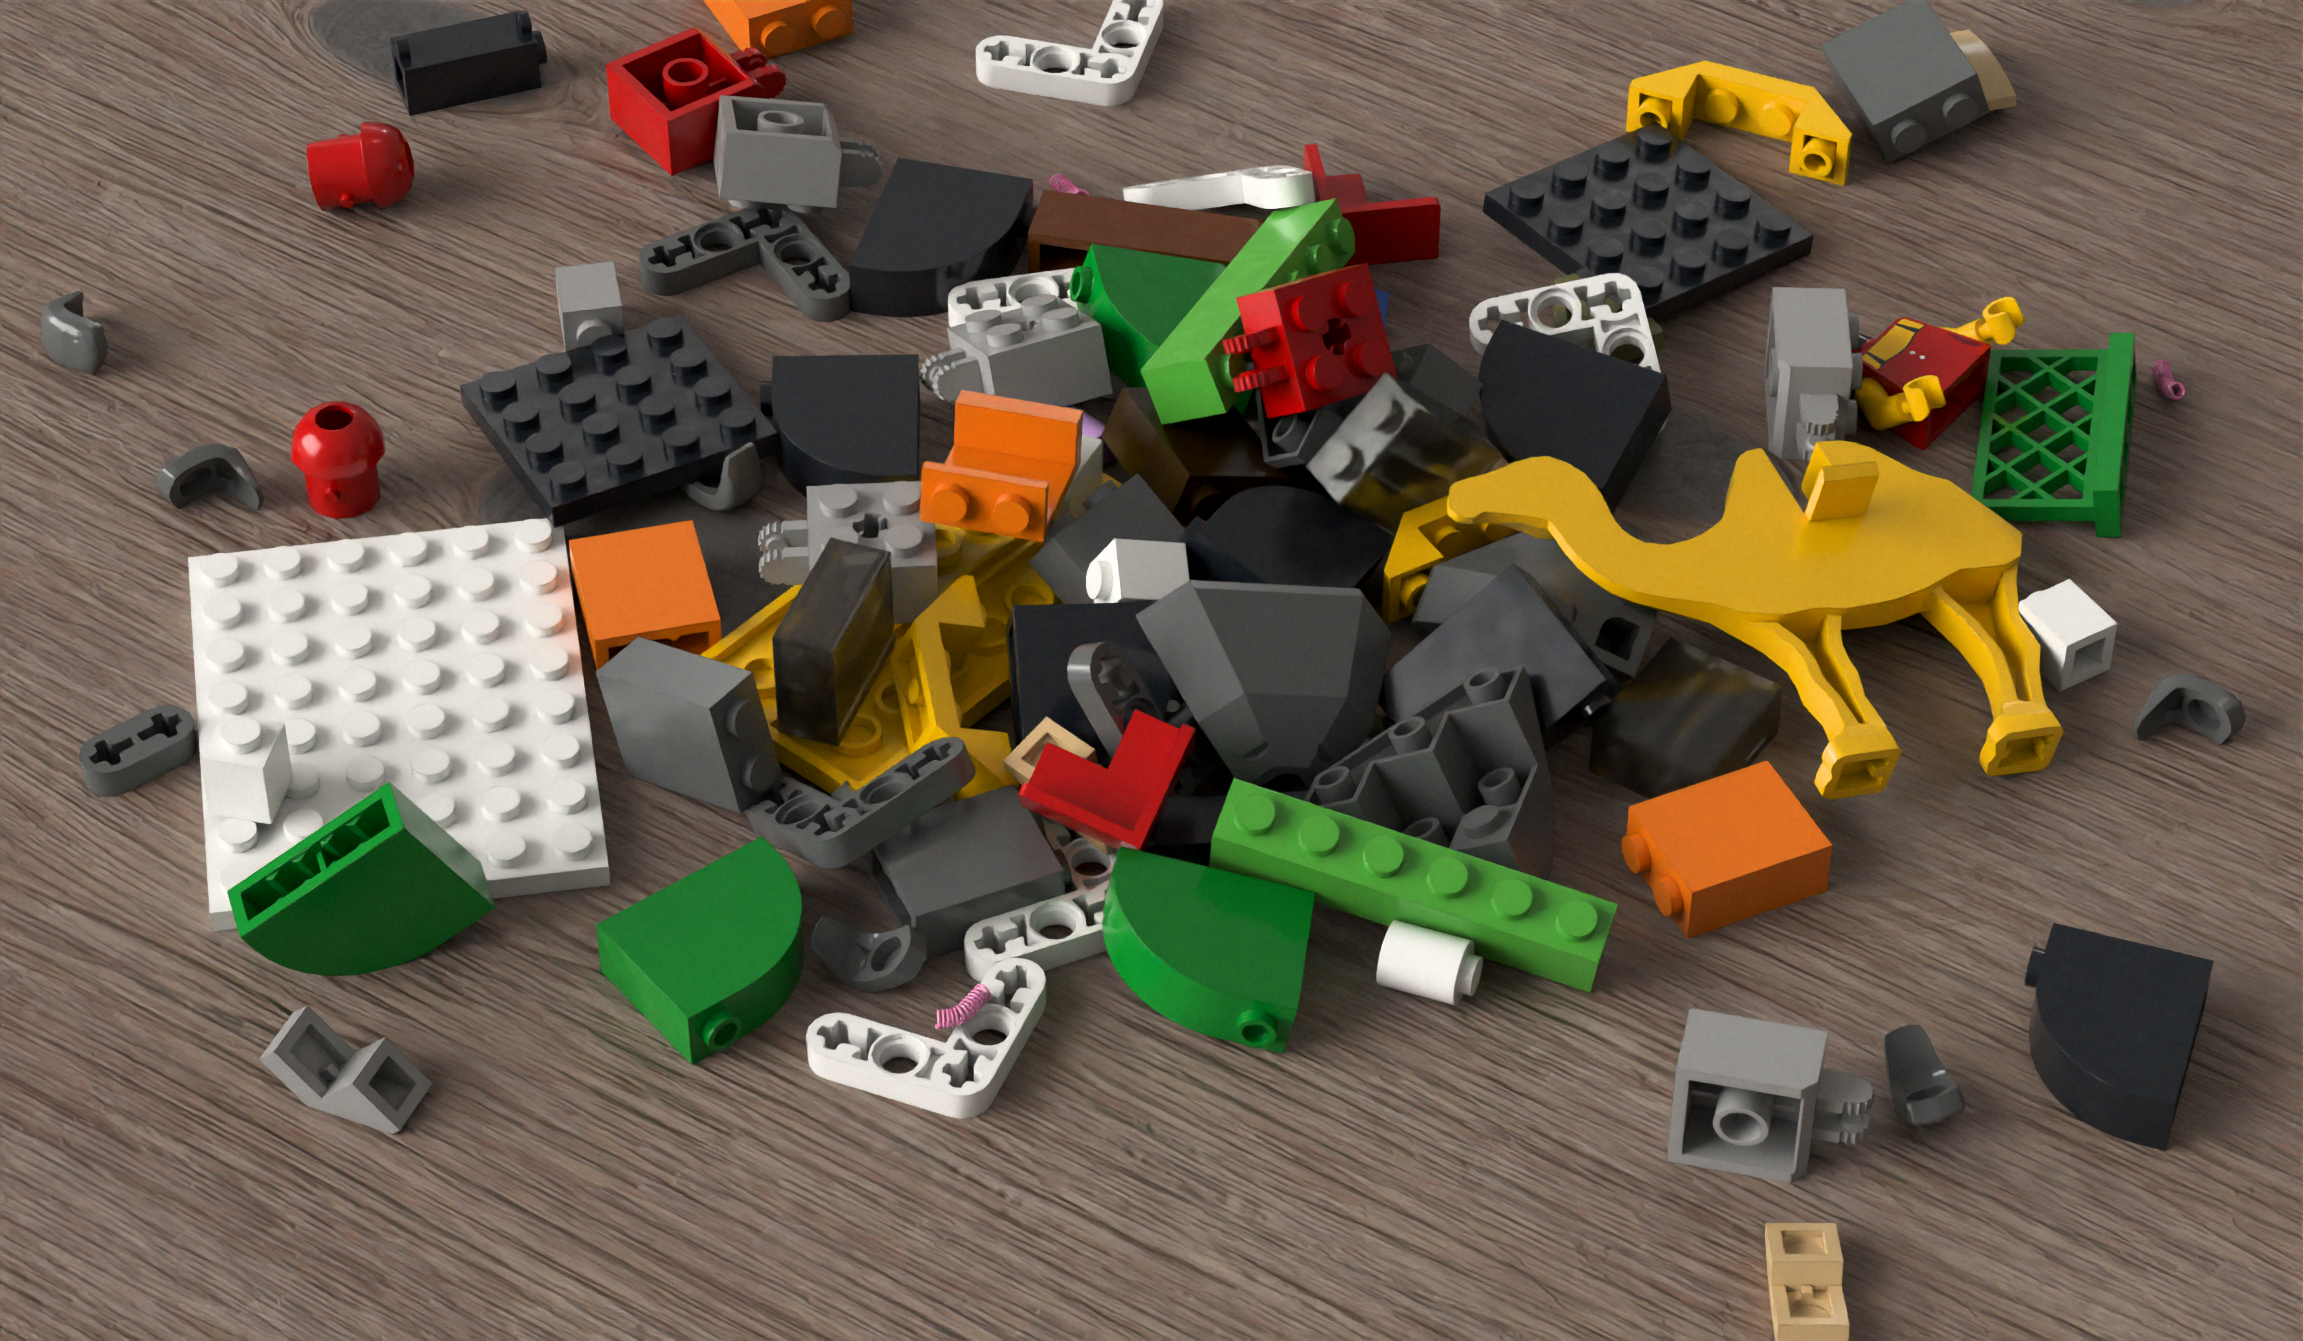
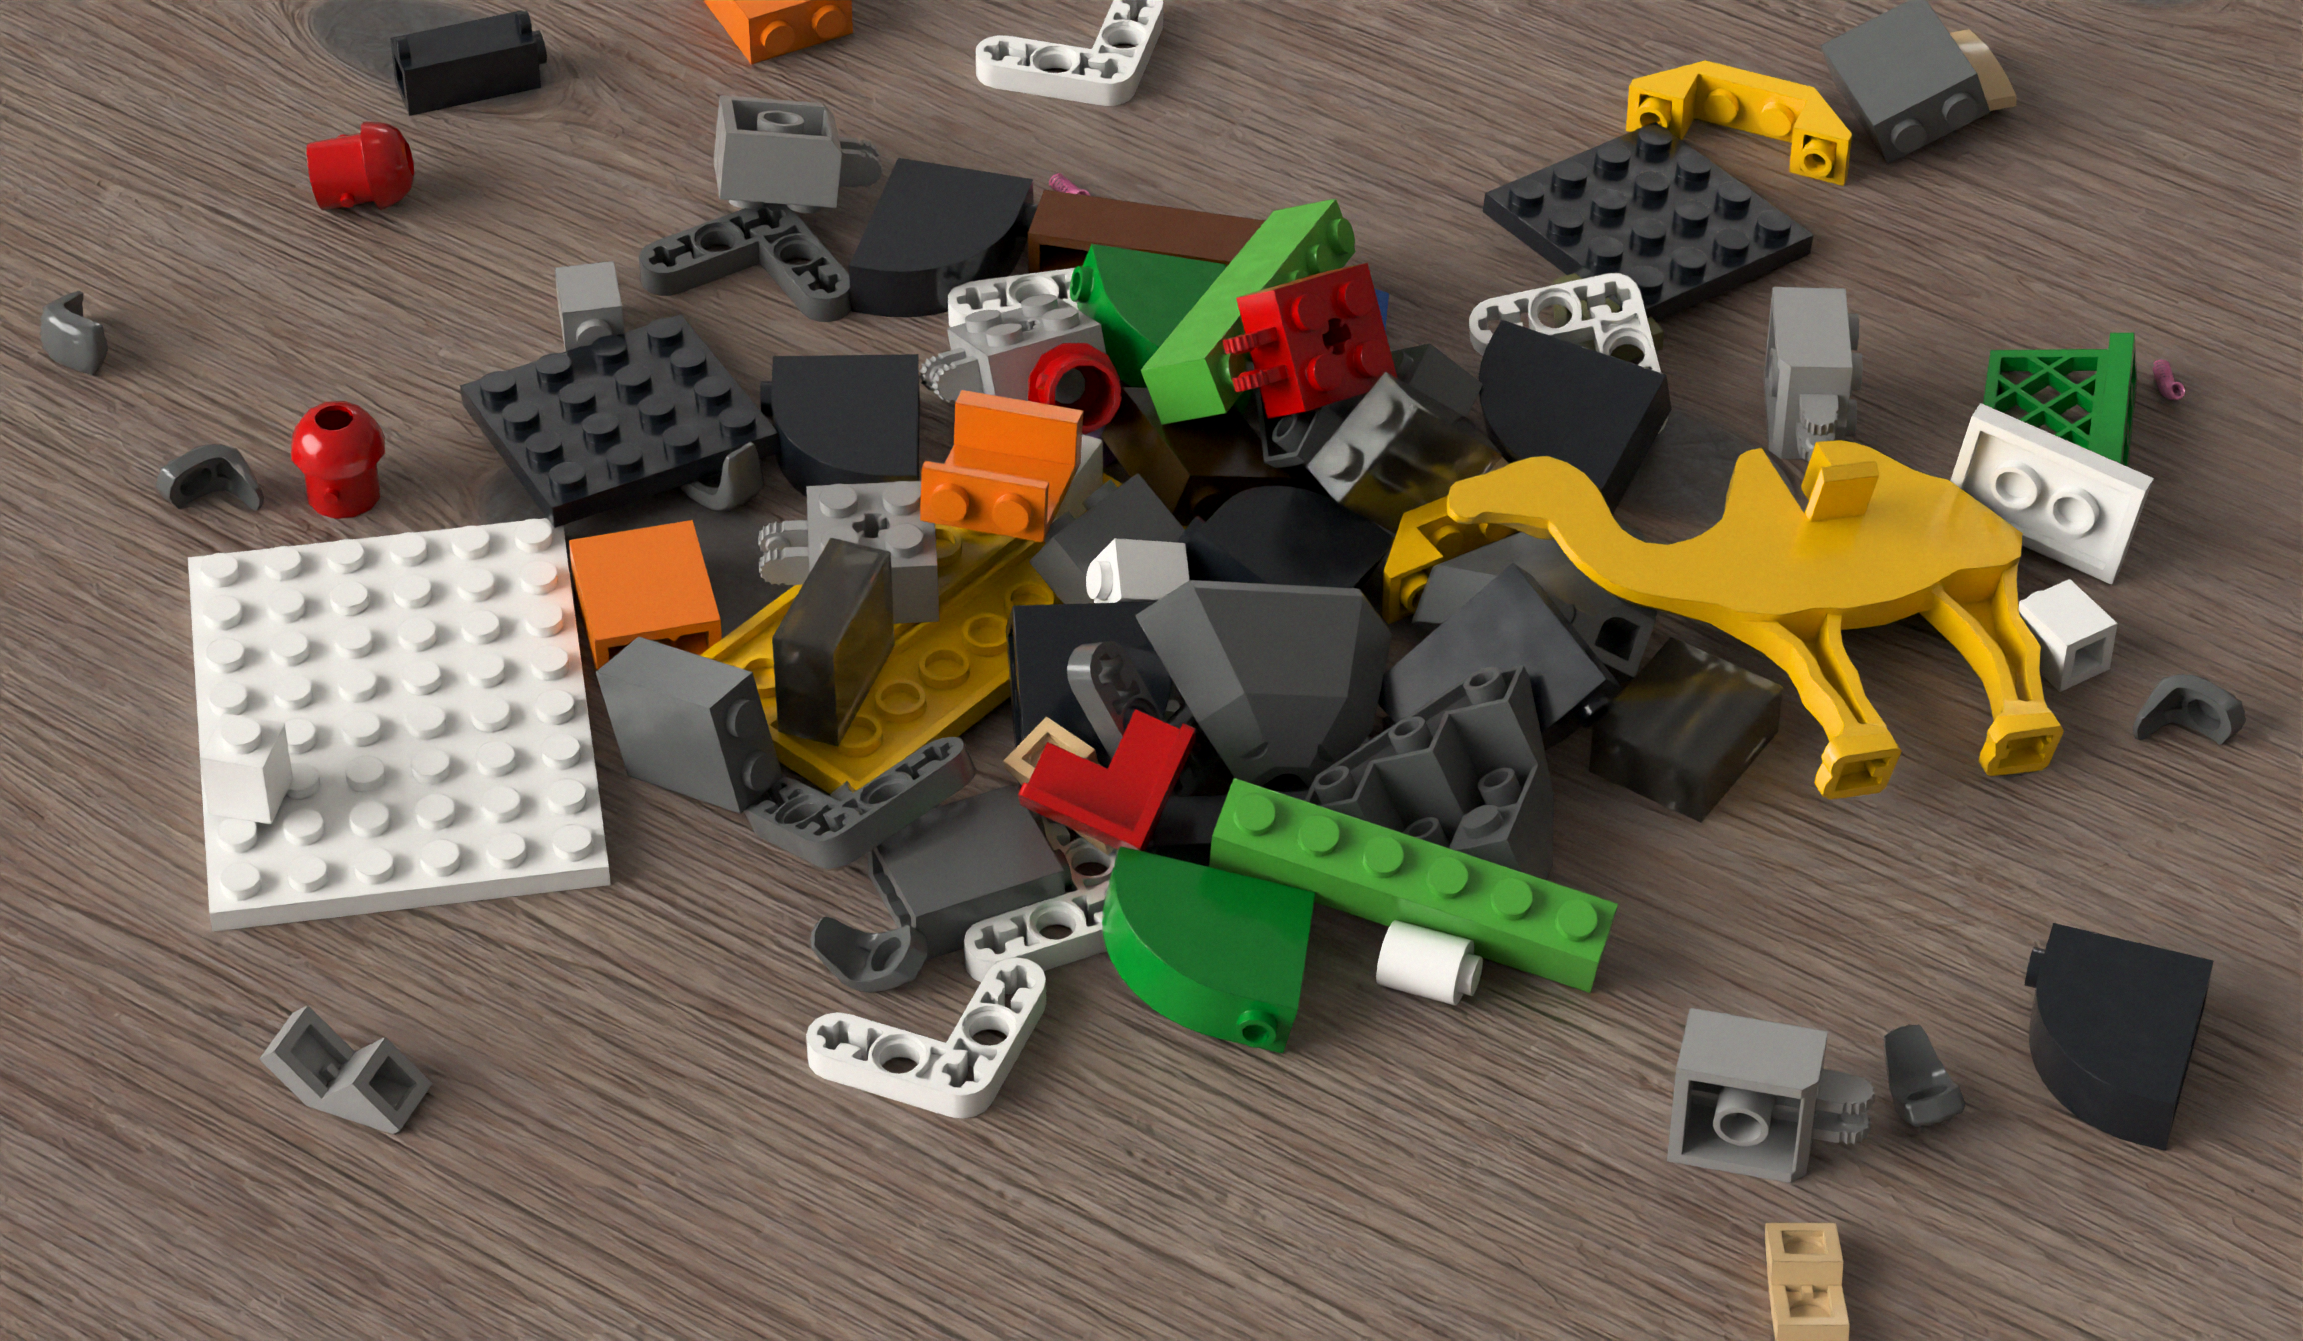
dark grey beam [79,705,197,796] -> none
green brick [227,782,496,976] -> none
green brick [596,836,805,1065] -> none
red hinge [606,27,787,176] -> none
yellow slope [890,575,1020,801] -> none
bright pink leg [934,984,991,1030] -> none
white beam [1123,165,1315,210] -> none
red panel [1304,144,1441,268] -> none
orange brick [1621,760,1833,939] -> none
torso [1851,297,2025,451] -> none
none -> red piece [1028,343,1122,435]
none -> white plate [1950,403,2154,585]

